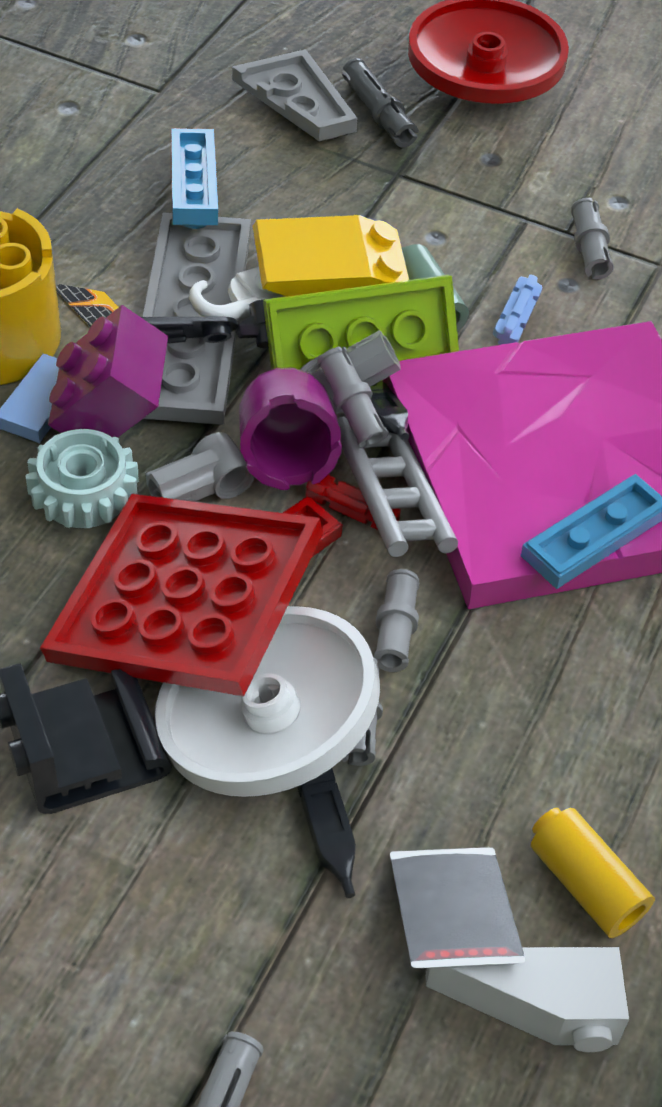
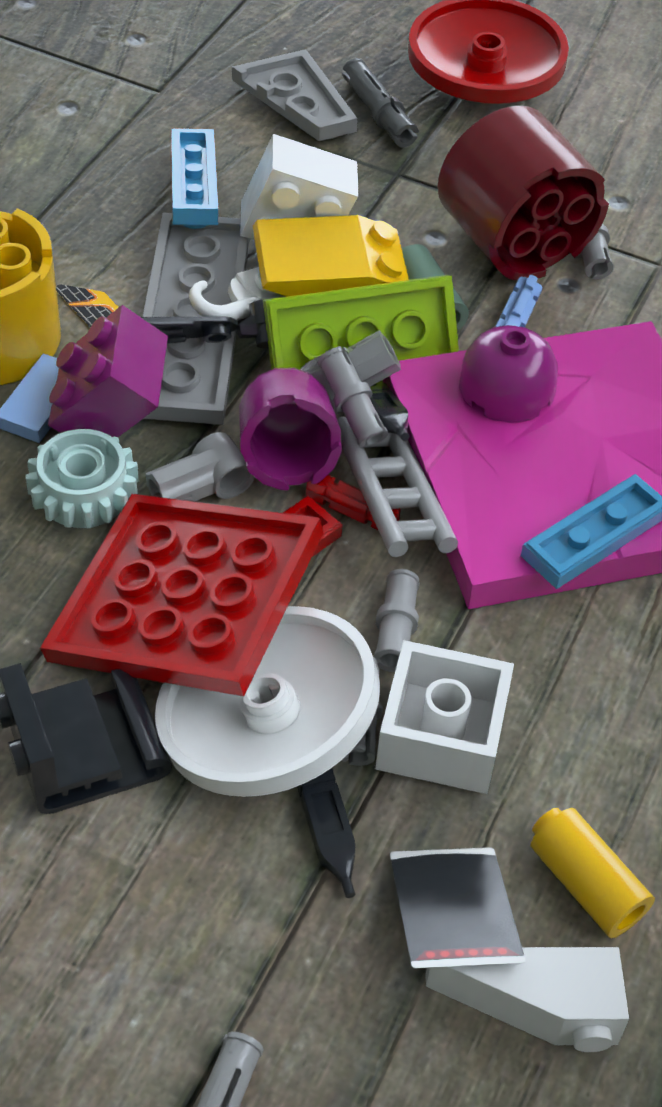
none -> white brick [240,134,358,240]
none -> white brick [375,640,514,794]
none -> dark red brick [438,106,609,281]
none -> magenta cylinder [459,325,558,423]

